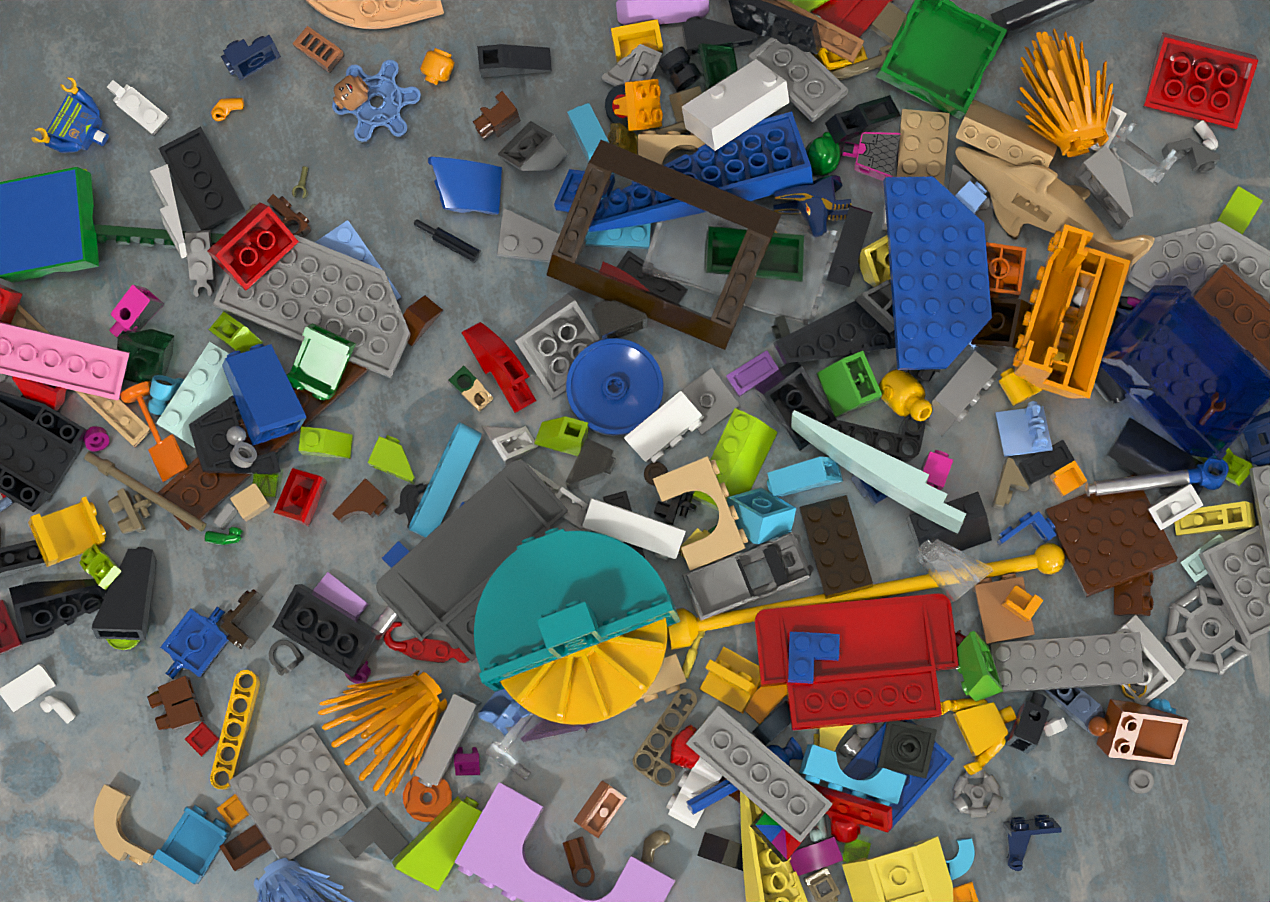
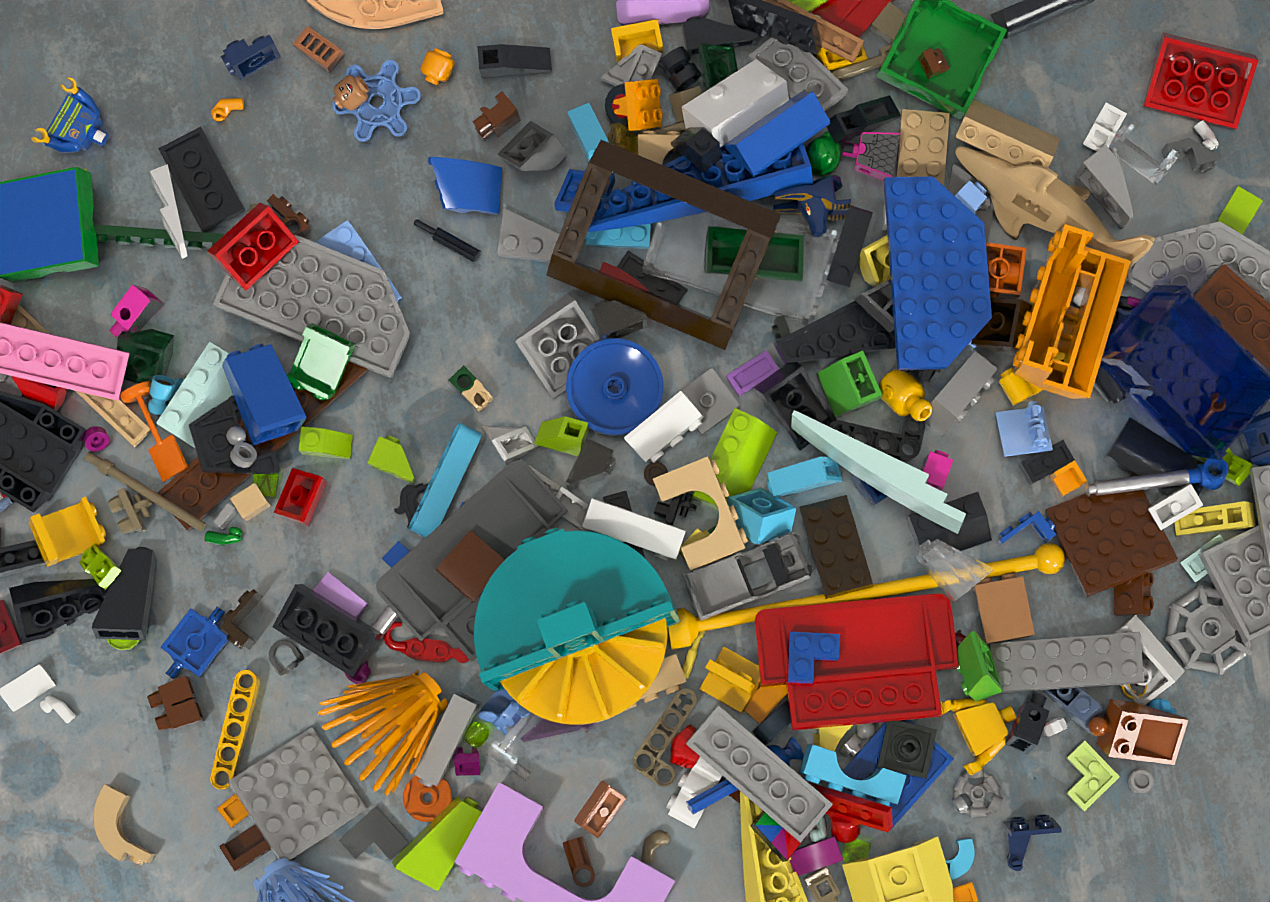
white hinge [107,80,169,136] -> none
dark azure panel [153,805,231,884] -> none
light grey plate [185,230,215,297] -> none
red tile [185,722,220,757] -> none
lime slope [208,311,263,353] -> none
olive hand [292,166,308,199] -> none
reddish brown arch [332,478,389,523] -> none
reddish brown slope [403,295,443,347] -> none
red slope [461,322,536,413] -> none
black slope [697,832,743,871] -> none
dark tan slope [992,457,1029,509] -> none
light orange panel [1002,586,1043,622] -> none
light orange plant [1016,28,1114,157] -> none
none -> reddish brown slope [436,530,505,603]
none -> clear neon green tile [464,722,489,748]
none -> black slope [671,128,721,173]
none -> blue slope [724,91,831,176]
none -> reddish brown bracket [917,48,949,80]
none -> yellowish green plate [1066,741,1120,811]

